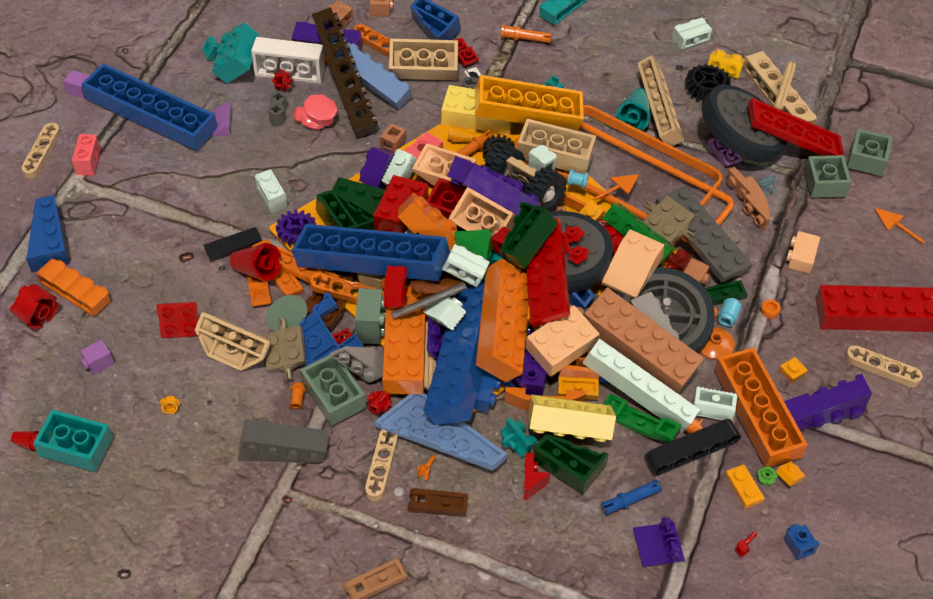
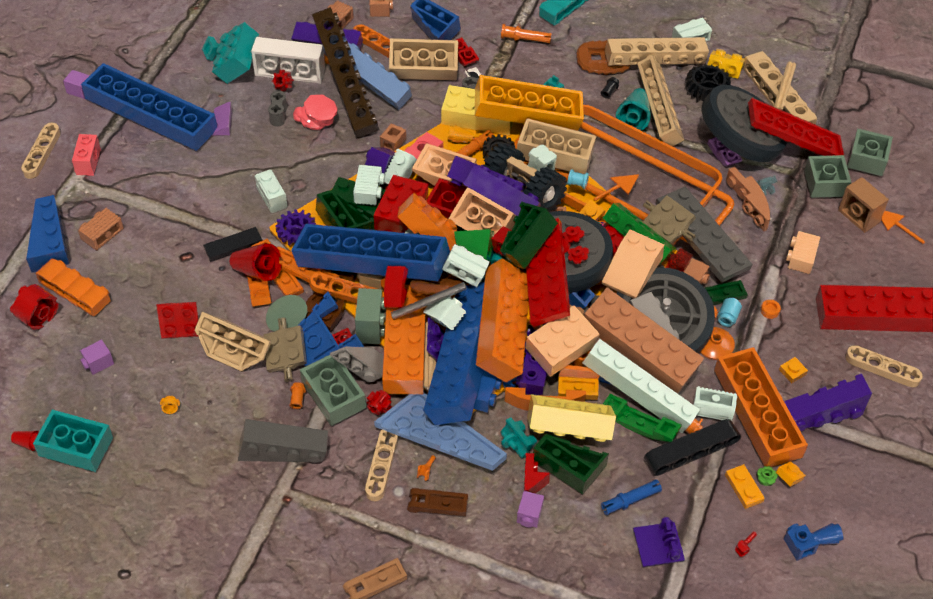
none -> nougat brick [78,207,123,250]
none -> light aqua brick [354,165,385,206]
none -> medium lavender brick [517,491,544,528]
none -> dark orange piece [576,40,631,75]
none -> black pin [601,77,619,99]
none -> tan brick [605,37,709,65]
none -> blue cone [811,523,844,545]
none -> medium nougat brick [838,177,889,233]

